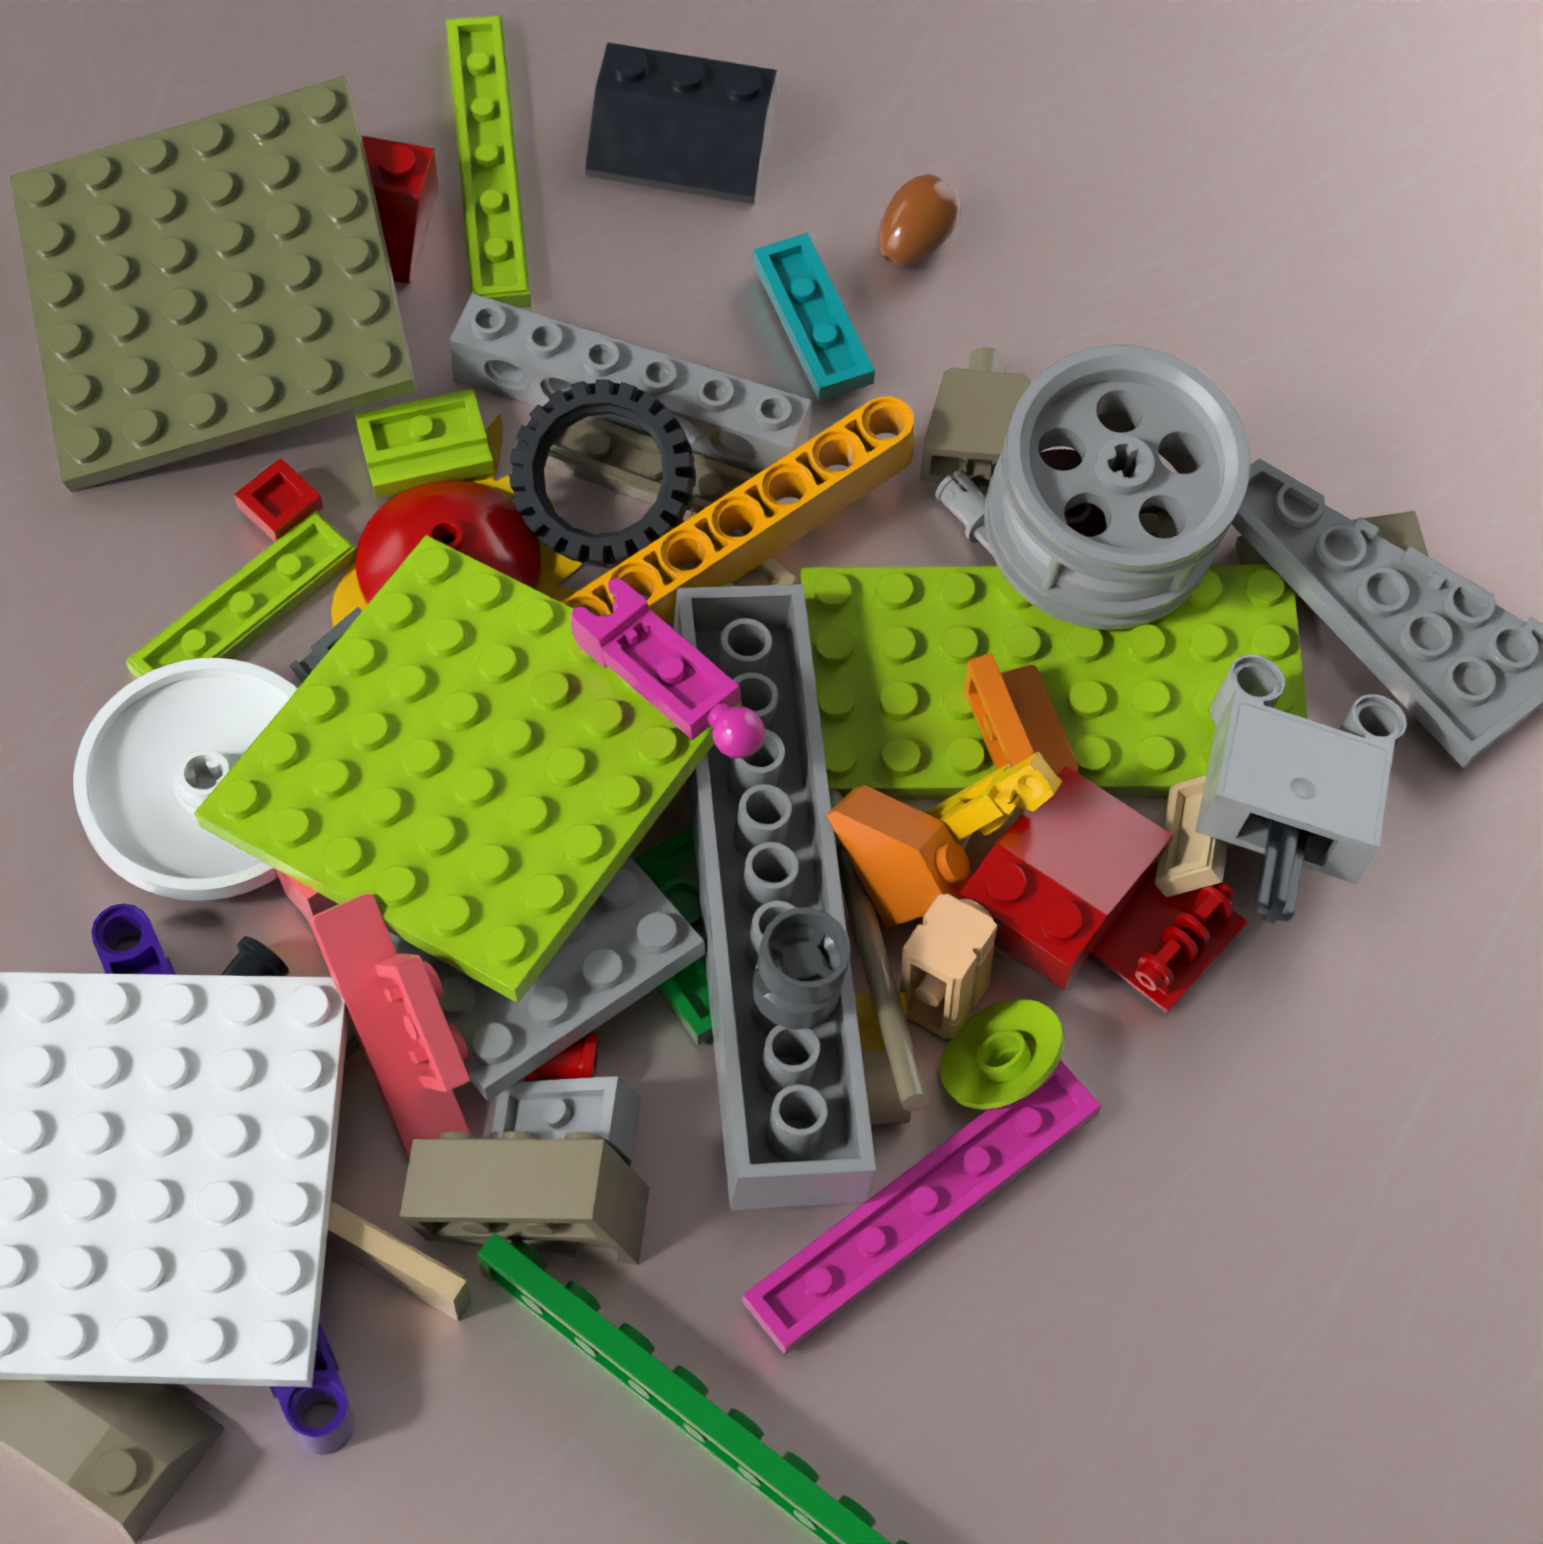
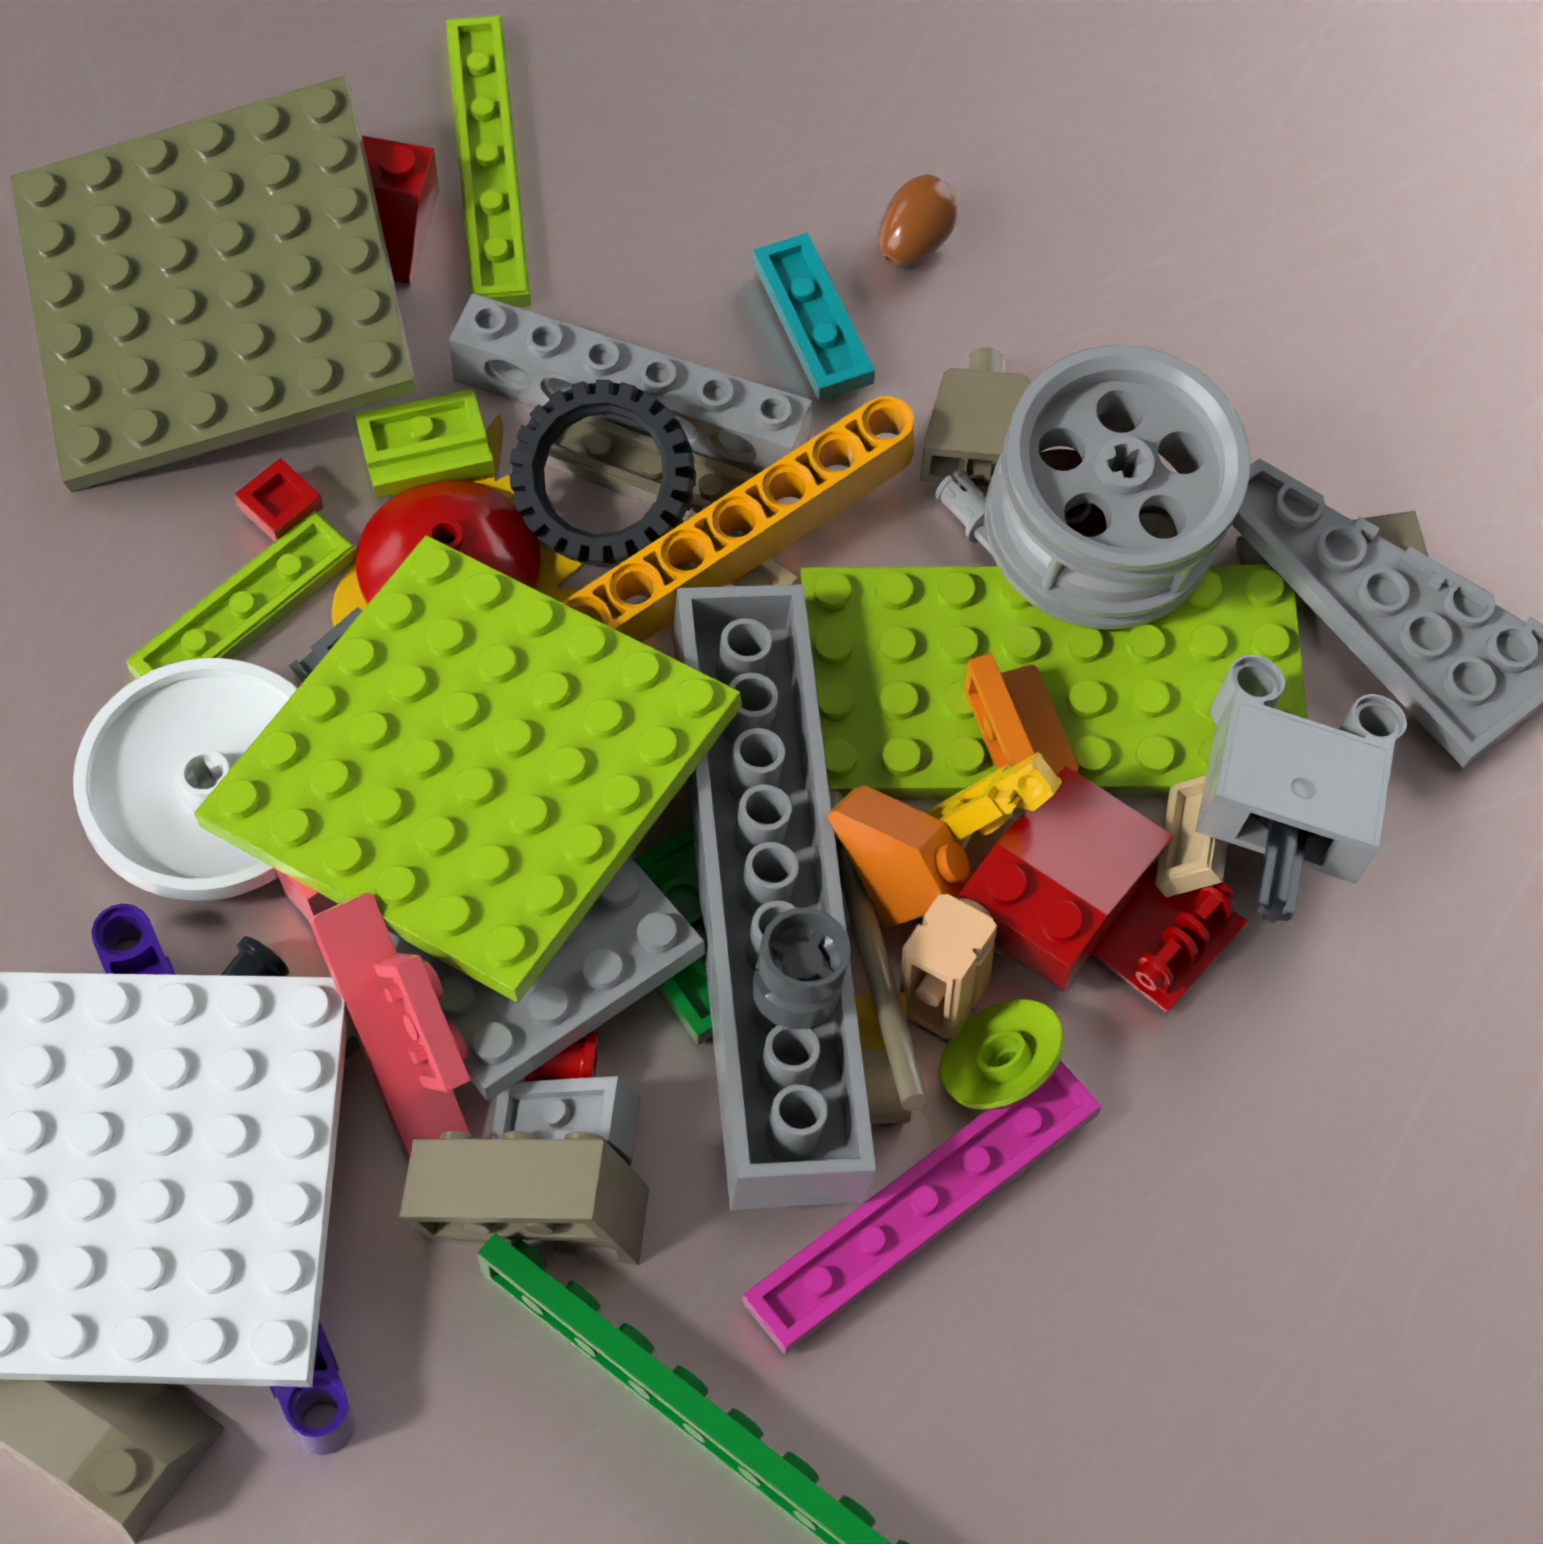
tan tile [326,1201,471,1321] -> none
dark pink plate [570,578,765,759] -> none
black slope [585,42,777,204] -> none

